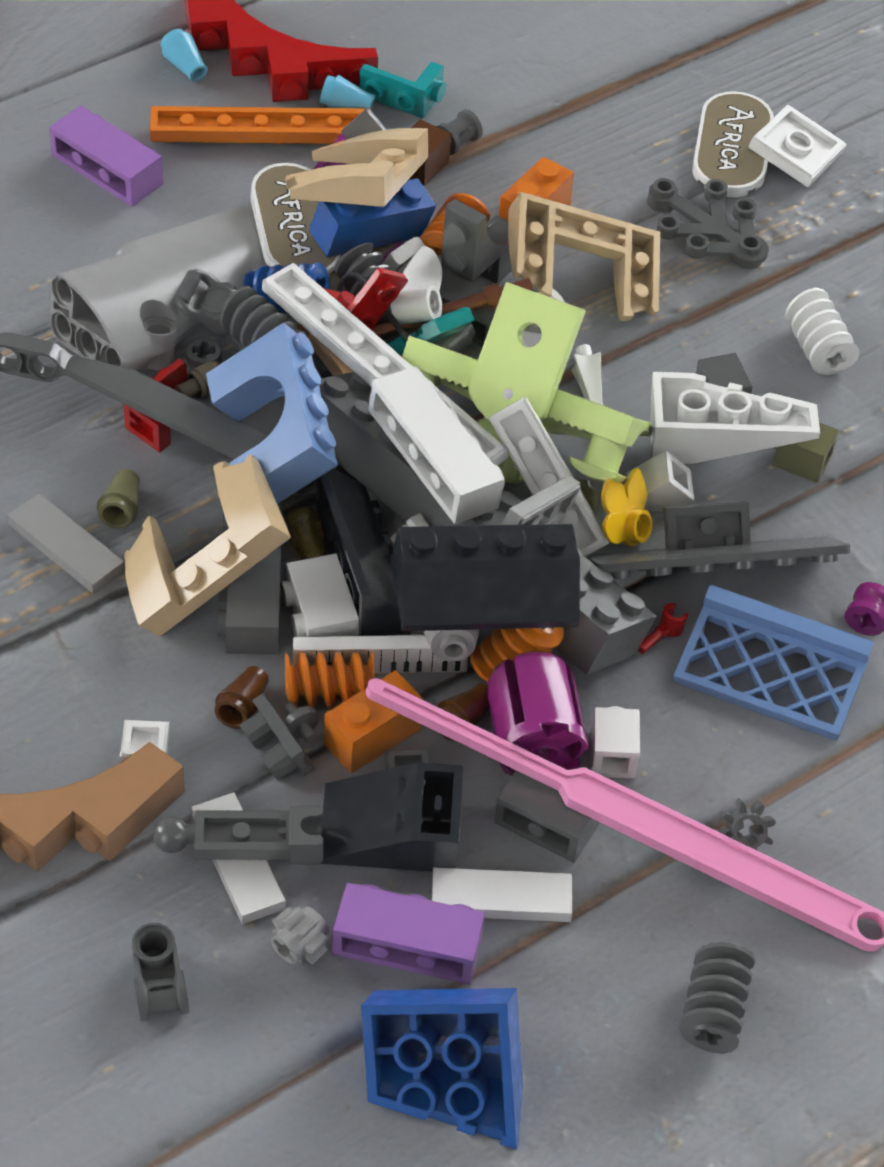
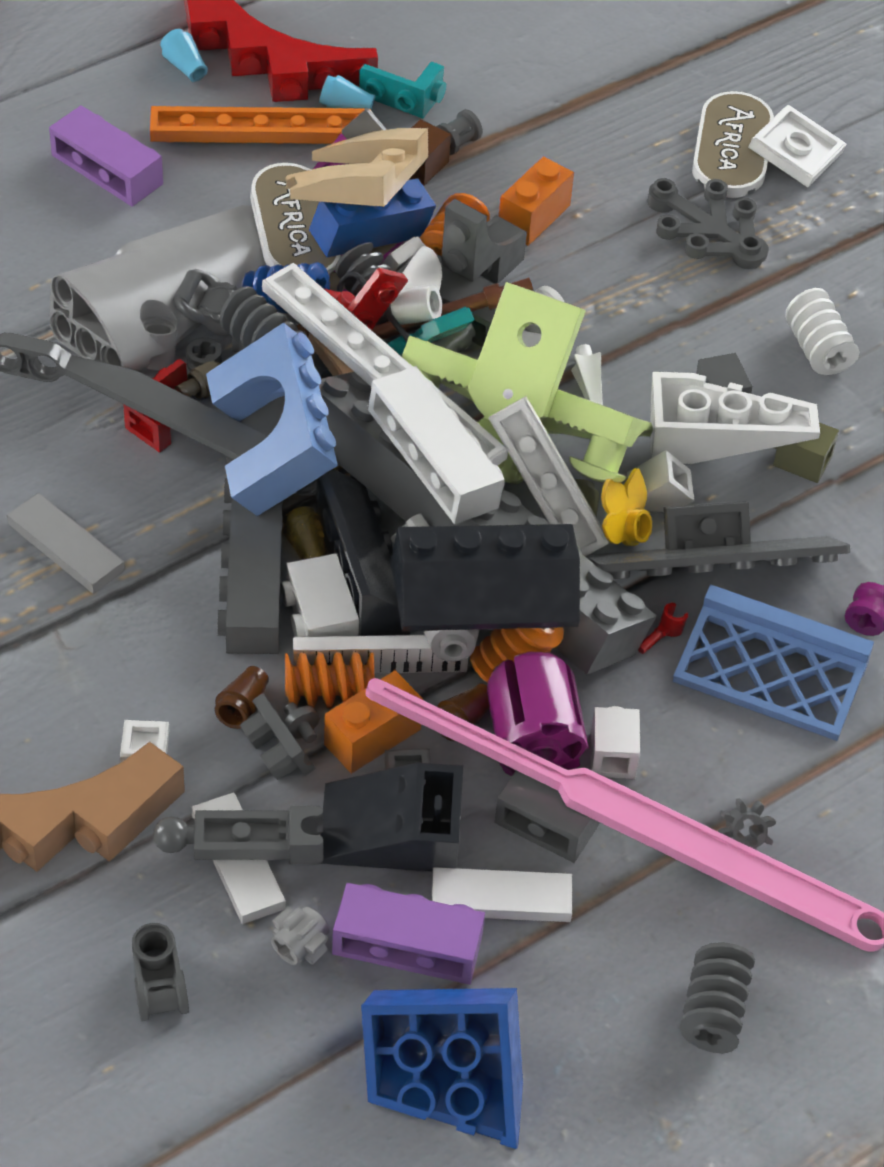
olive cone [97,469,140,529] -> none
tan wedge [124,455,291,636] -> none
light grey tile [502,475,581,525] -> none
tan wedge [508,192,660,321] -> none

